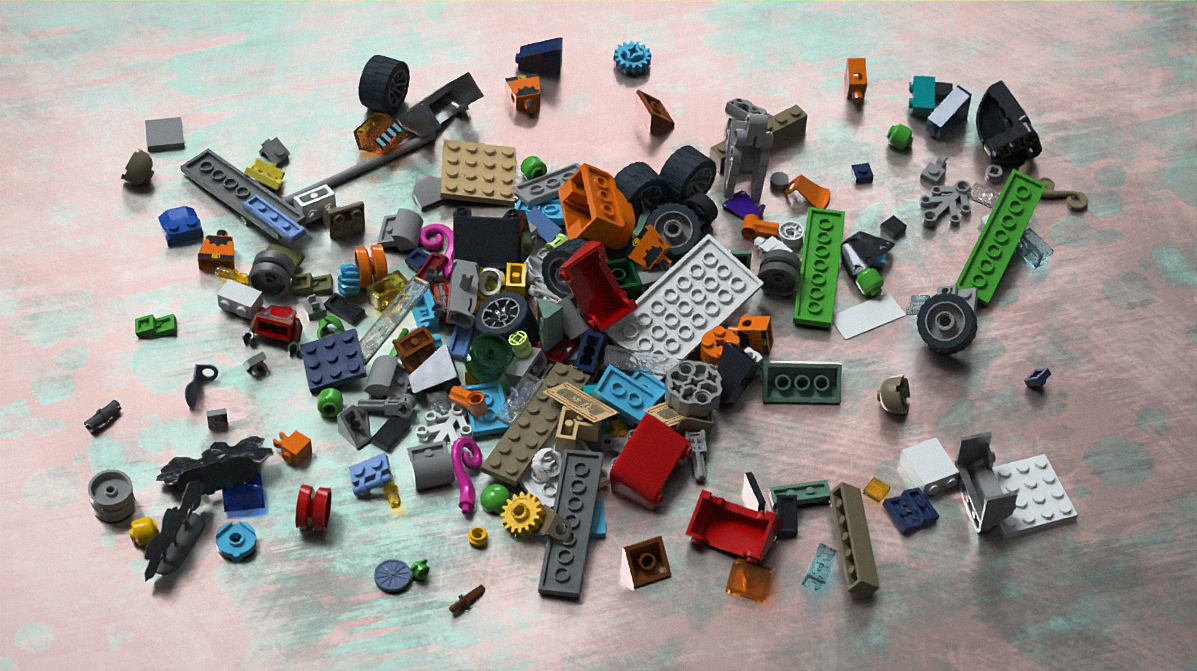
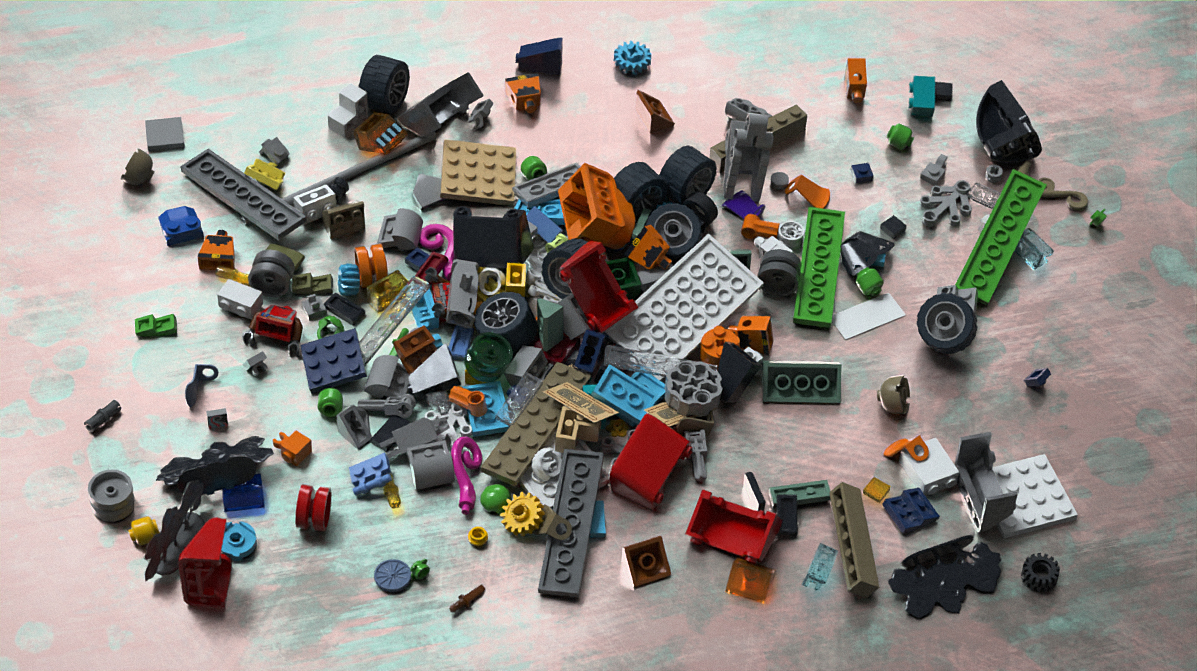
medium blue tile [242,194,306,244] -> none
yellowish green wheel [508,331,532,358] -> none
clear light blue tile [906,295,930,315] -> none
slope [925,85,972,140] -> none
none -> red windscreen [178,517,232,608]
none -> white brick [328,83,368,138]
none -> black wheel [328,177,349,203]
none -> light grey hinge [379,417,450,458]
none -> light grey plate [468,98,494,129]
none -> orange piece [883,435,929,461]
none -> black plant [888,535,1002,618]
none -> black tyre [1021,553,1060,592]
none -> bright green plate [1089,209,1107,227]

